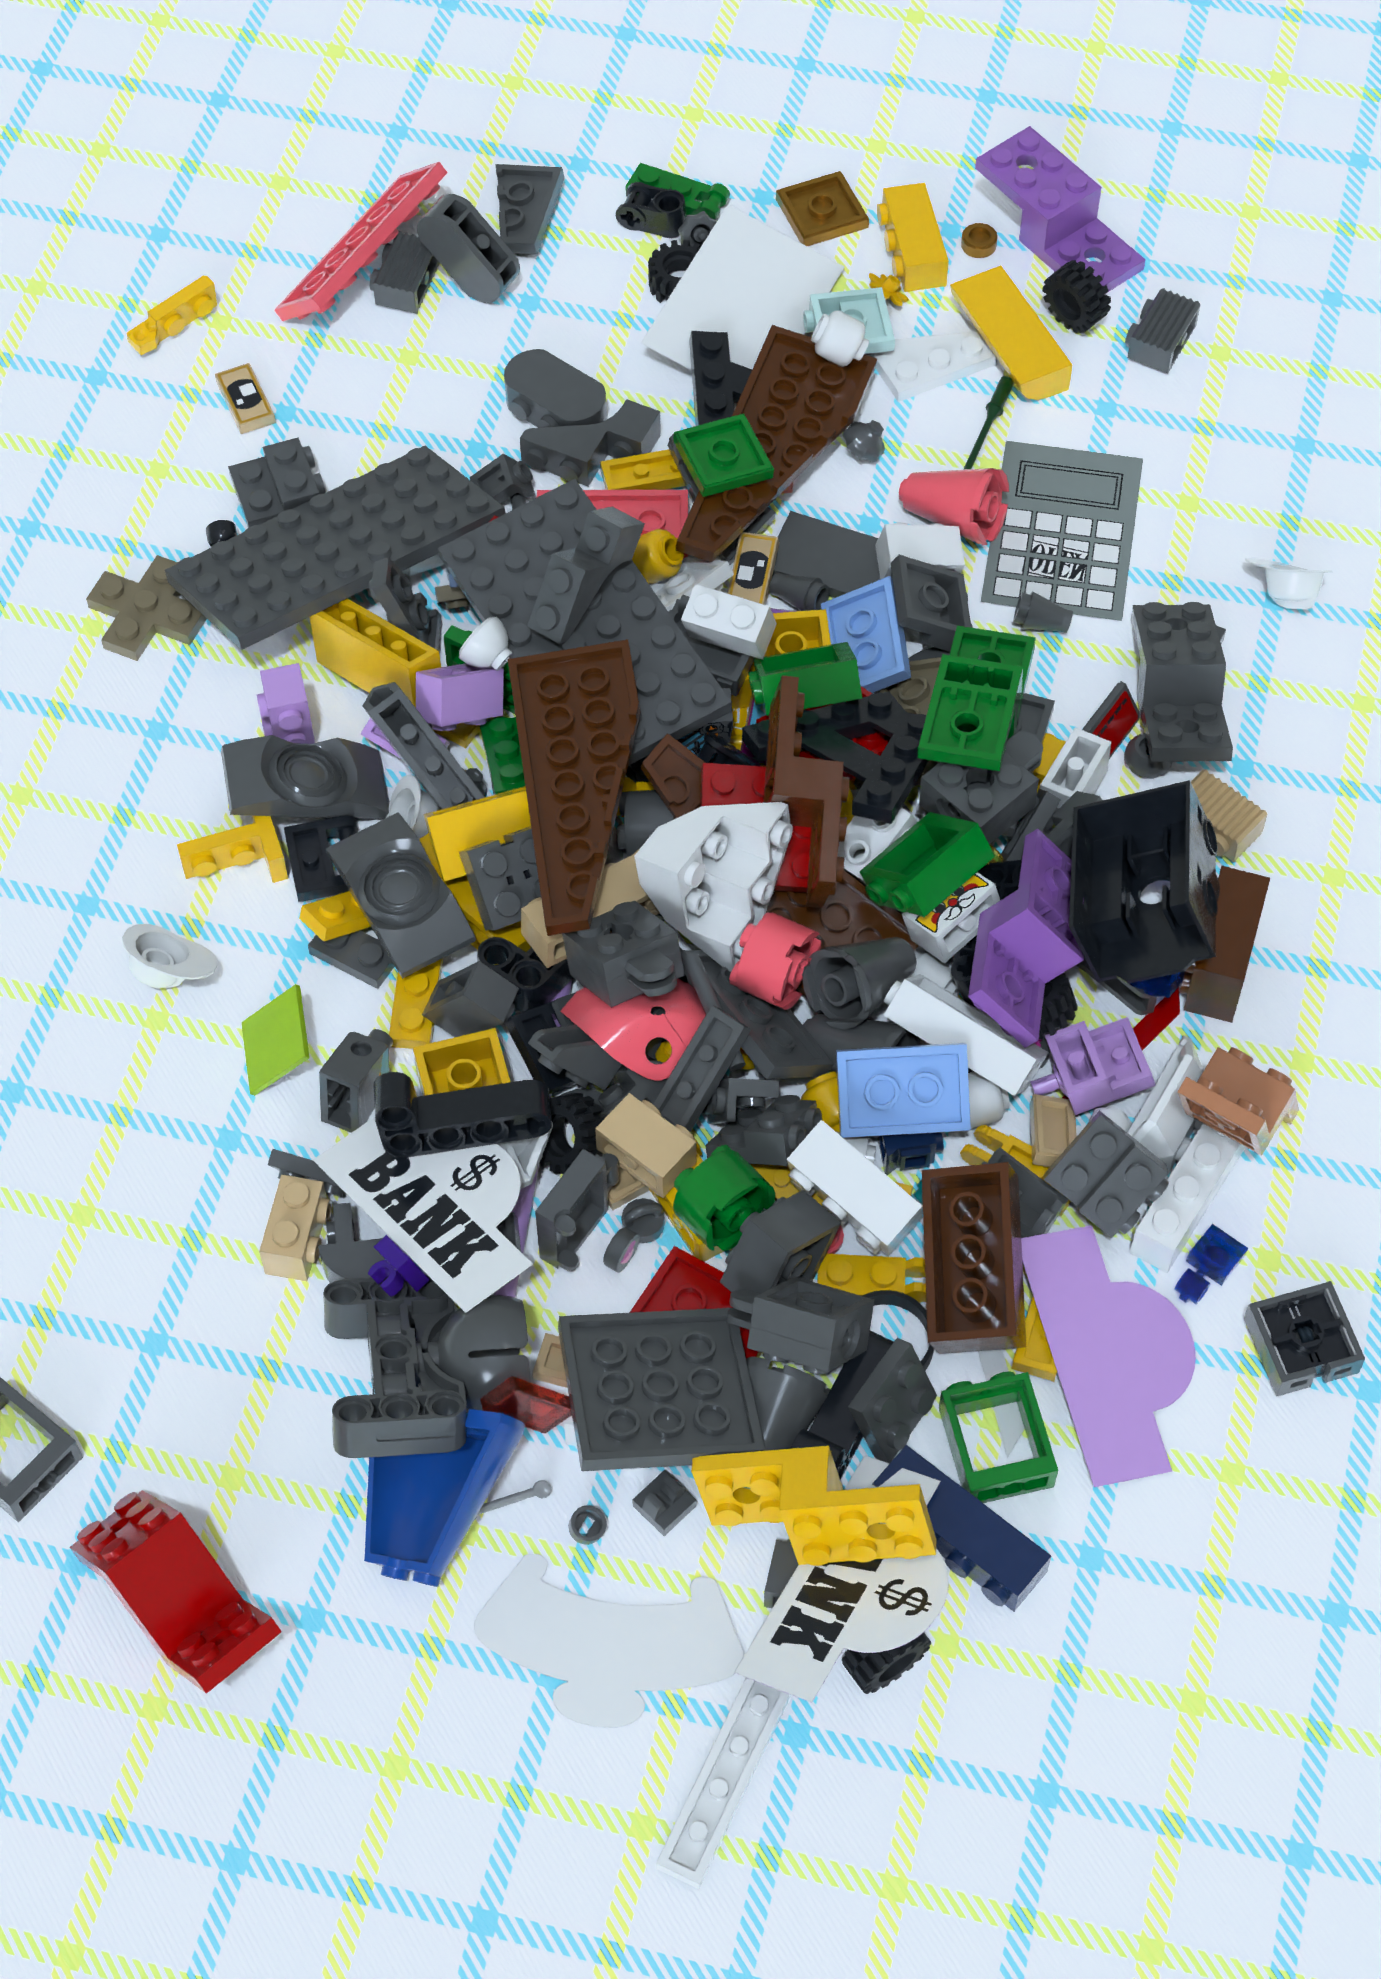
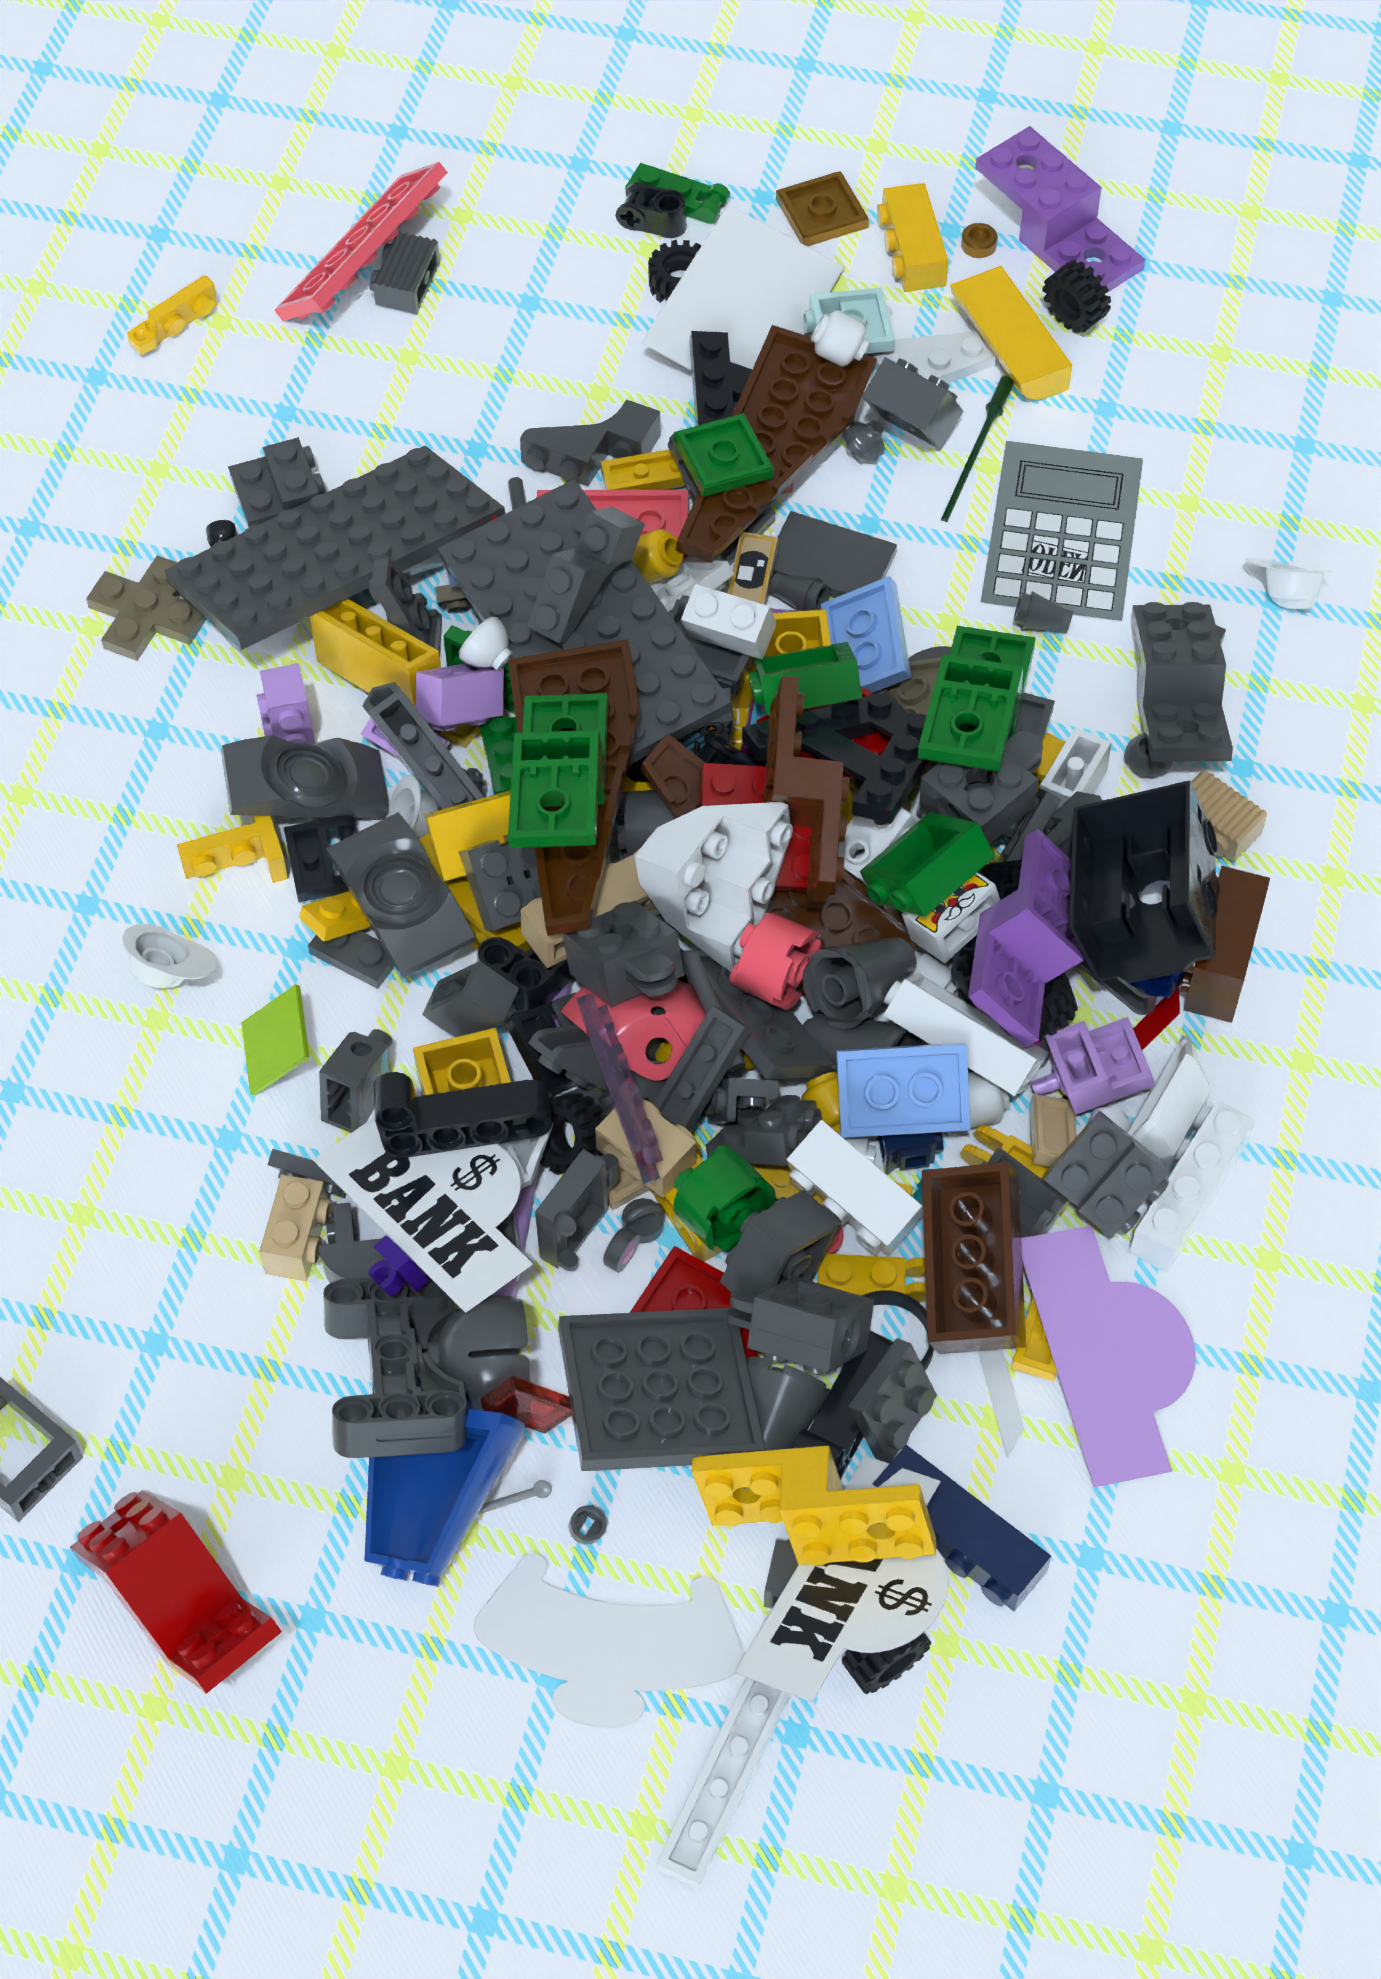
tile [215,363,276,434] -> none
yellow plate [389,958,443,1049] -> none
dark grey brick [417,194,520,303] -> none
dark grey bracket [469,453,535,504] -> none
dark grey wing [495,164,565,254] -> none
dark grey brick [504,349,607,428] -> none
tan plate [533,1333,567,1388] -> none
dark grey tile [632,1470,697,1537] -> none
dark grey piece [678,211,718,247] -> none
yellow plant [869,273,909,307] -> none
white brick [875,522,965,580] -> none
dark grey plate [890,554,973,652] -> none
coral cone [899,468,1009,545] -> none
green window [938,1371,1059,1503] -> none
slope [1082,681,1140,759] -> none
dark grey brick [1125,288,1201,374] -> none
clear blue plate [1174,1223,1249,1305] -> none
nougat bracket [1177,1047,1299,1156] -> none
piece [1244,1281,1365,1397] -> none
none -> green bracket [508,693,609,848]
none -> clear purple plate [576,992,663,1184]
none -> dark grey brick [862,357,964,450]

